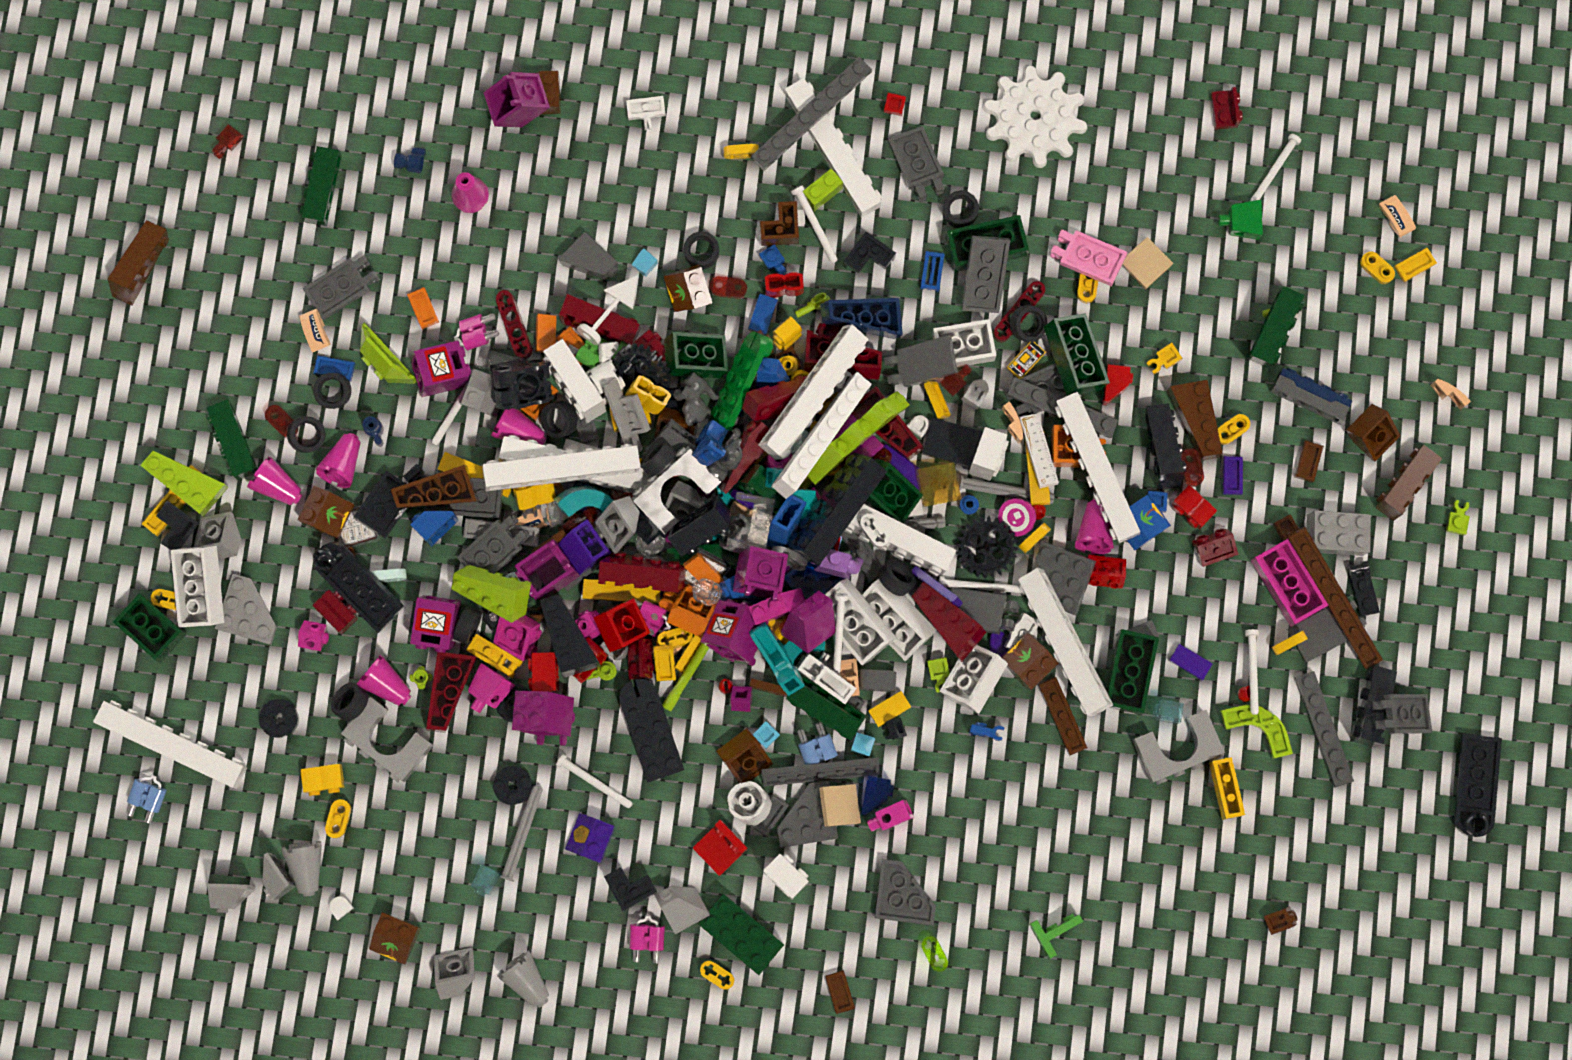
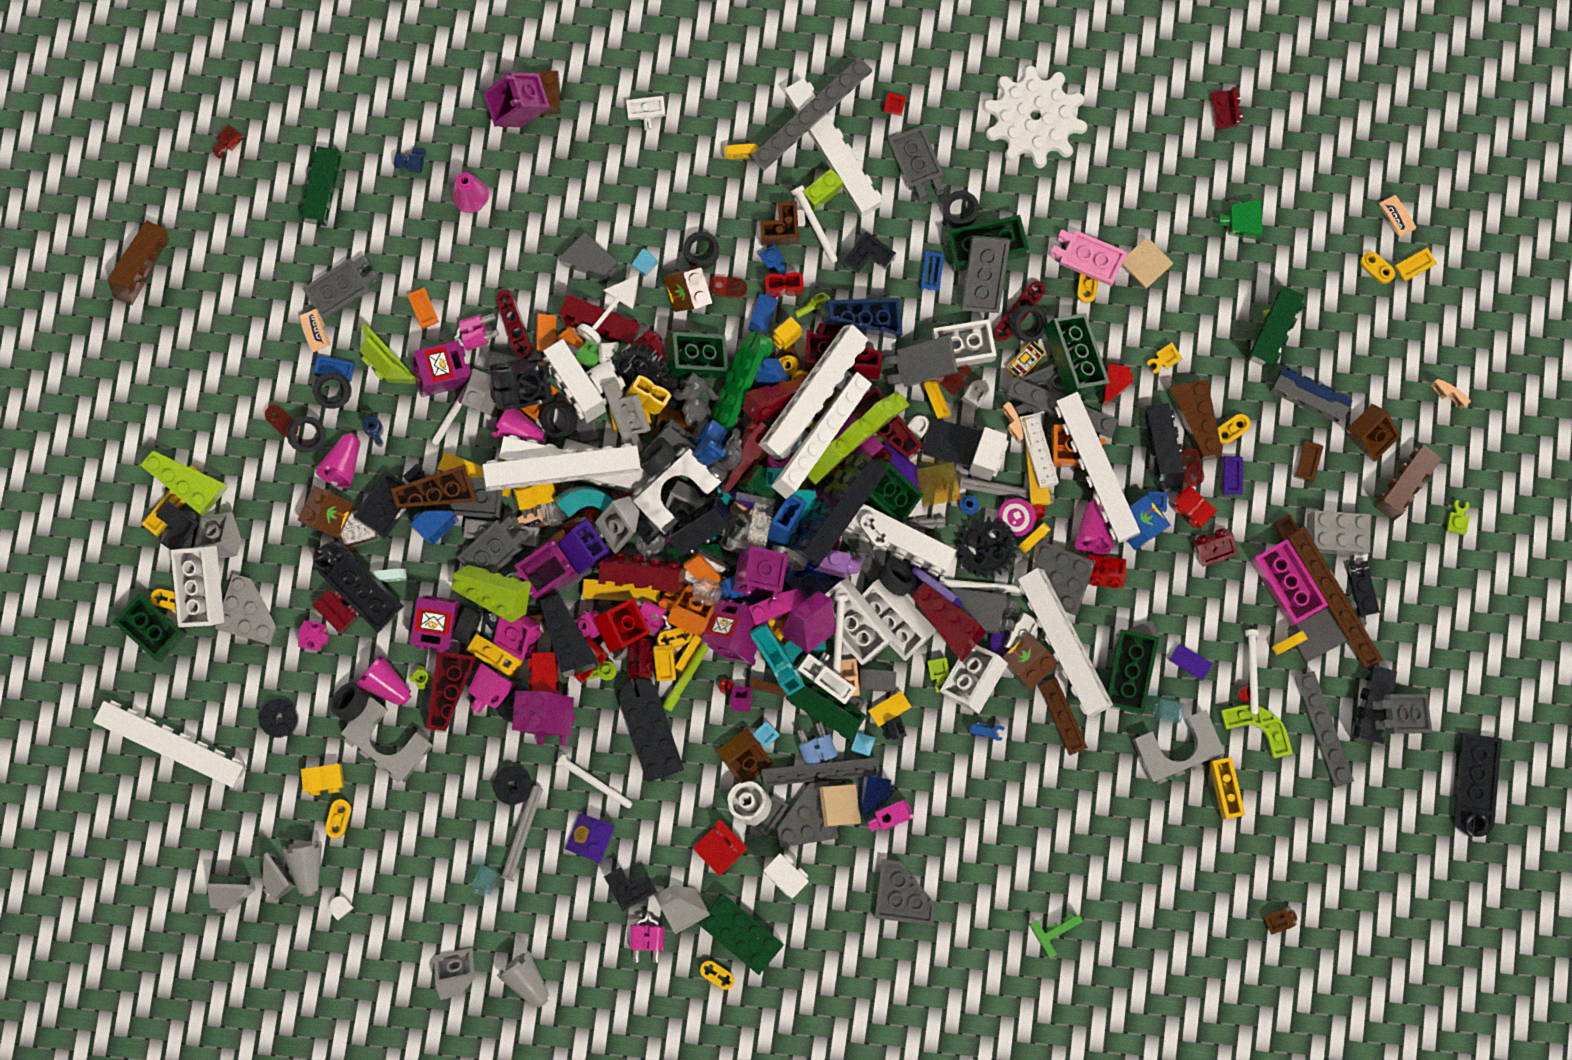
medium blue piece [126,775,167,824] -> none
dark green brick [206,399,258,480] -> none
dark pink cone [247,456,303,506] -> none
reddish brown slope [369,912,421,965] -> none
reddish brown tile [825,970,855,1014] -> none
clear neon green beam [921,936,948,972] -> none
white bar [1250,134,1302,201] -> none

